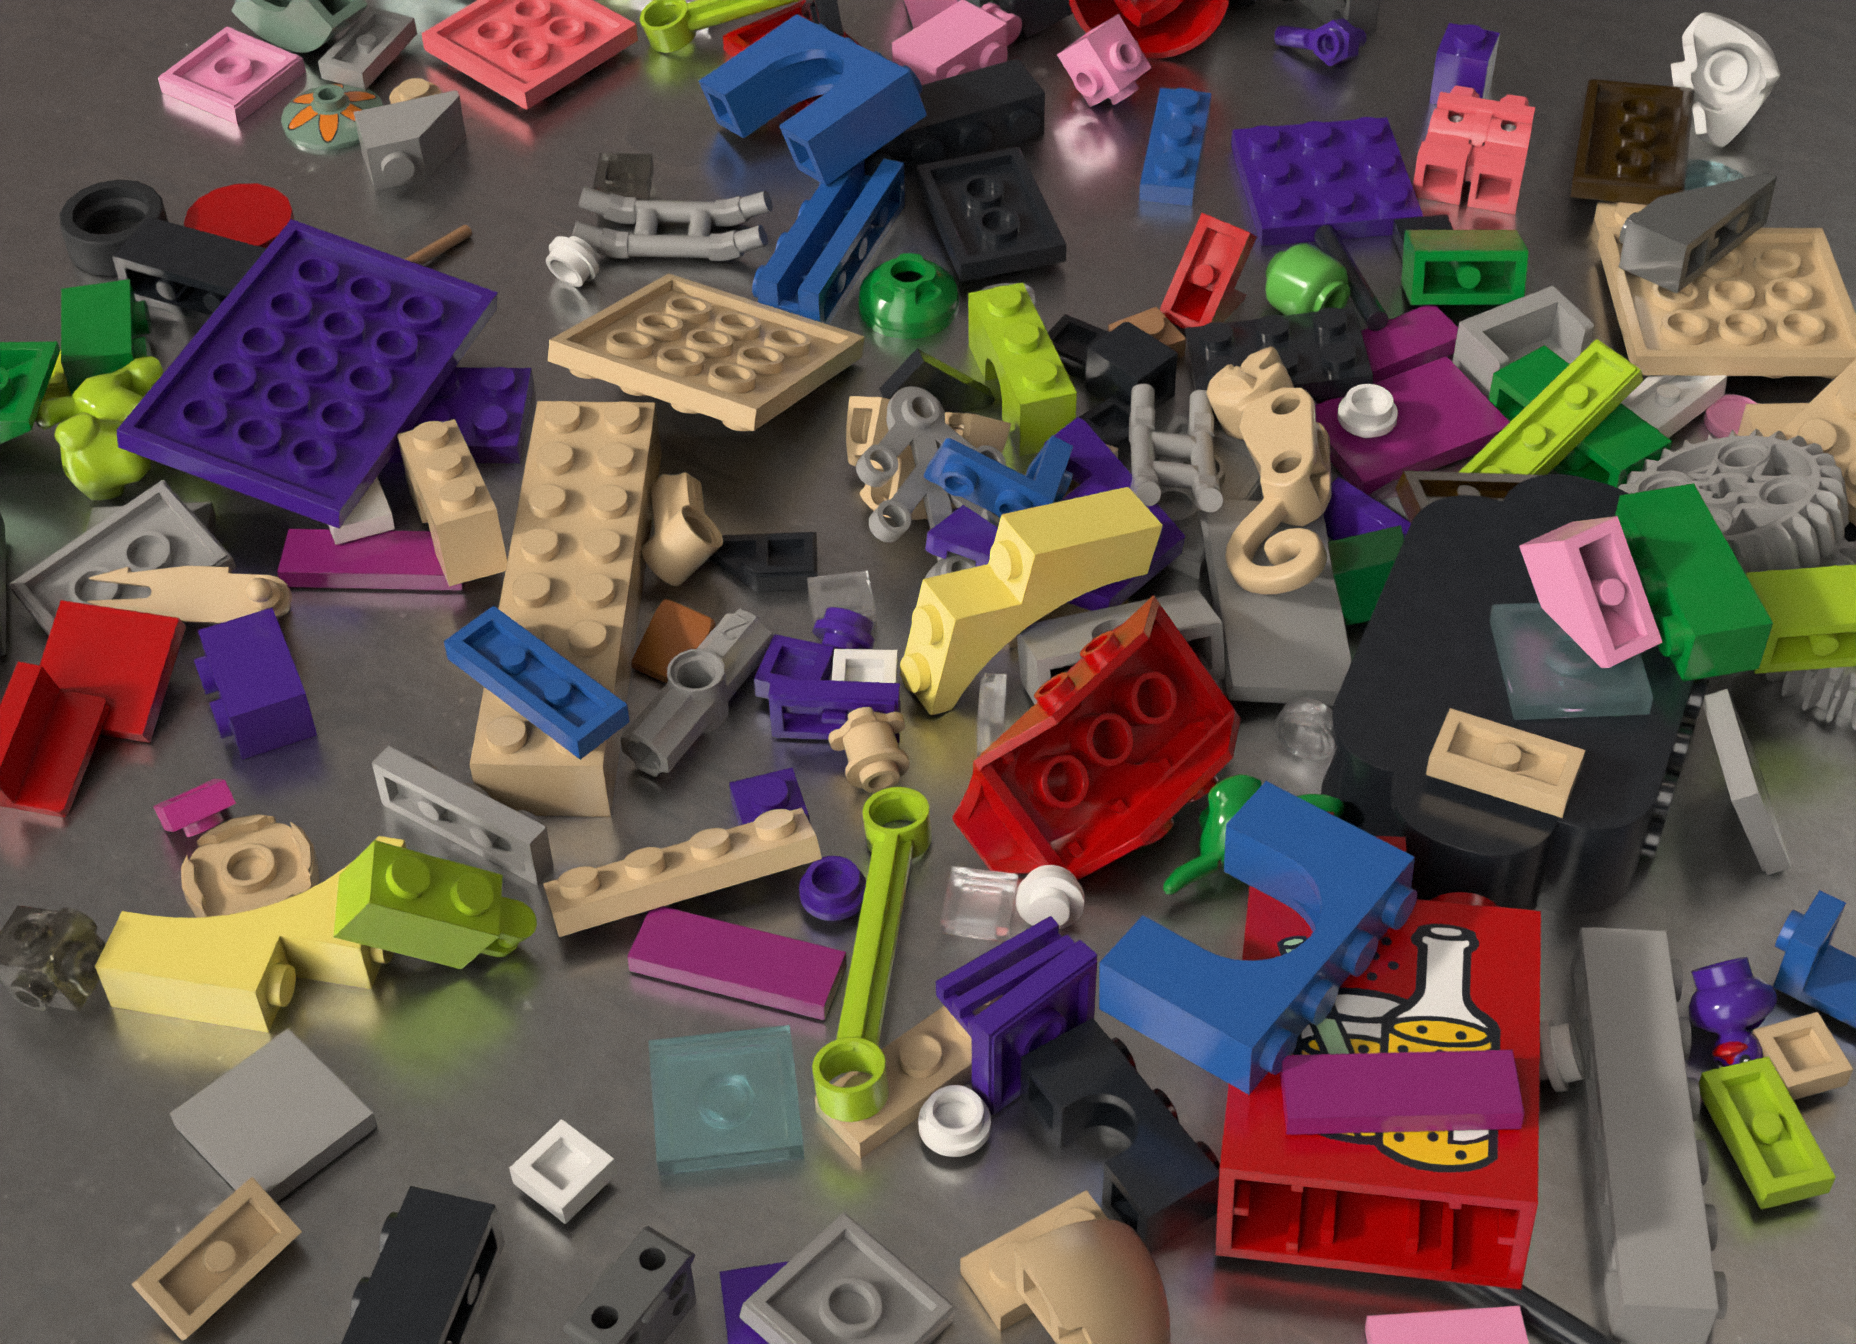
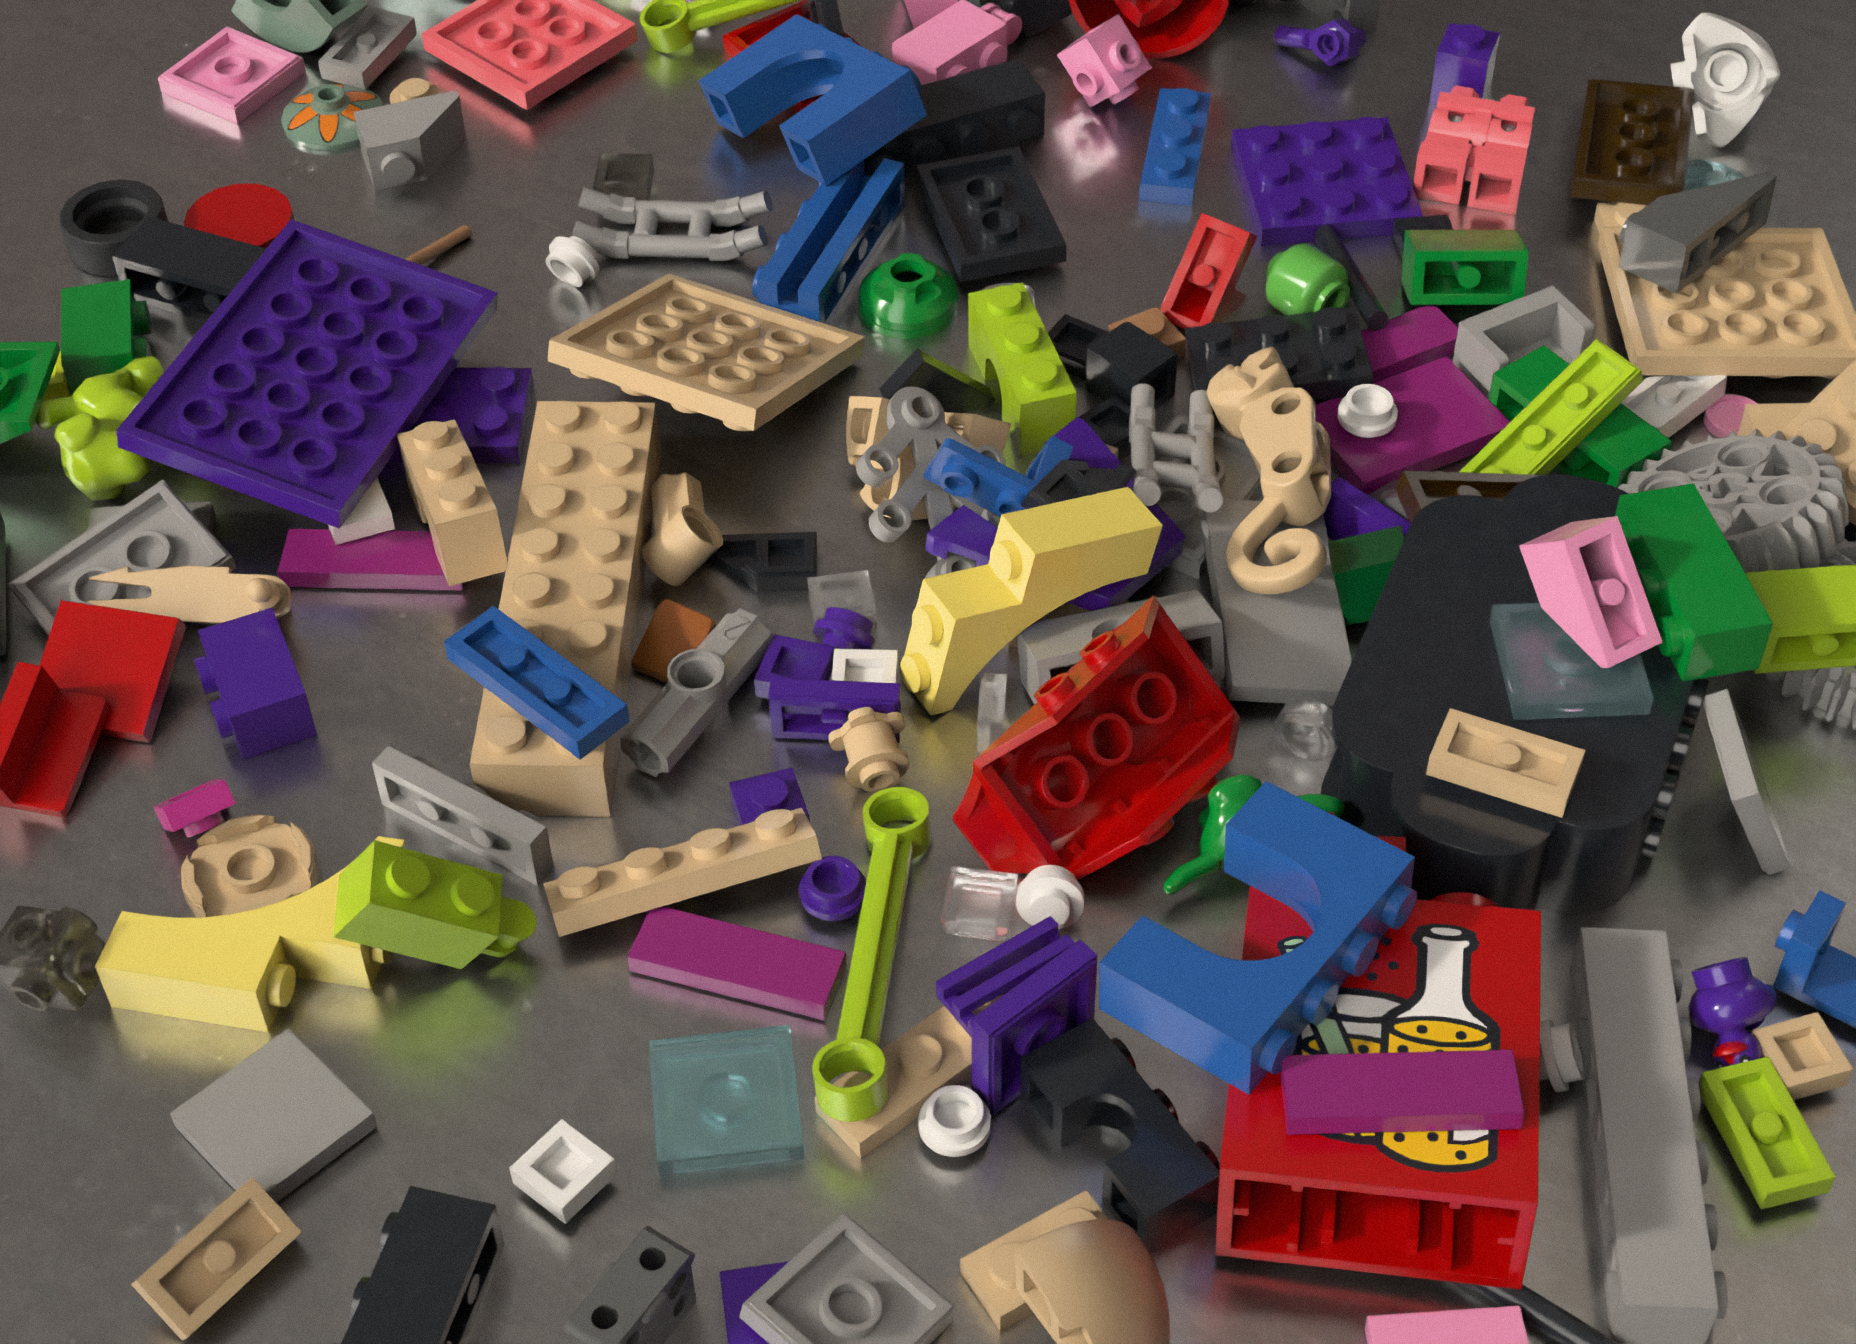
none -> black tile [1021,459,1137,509]

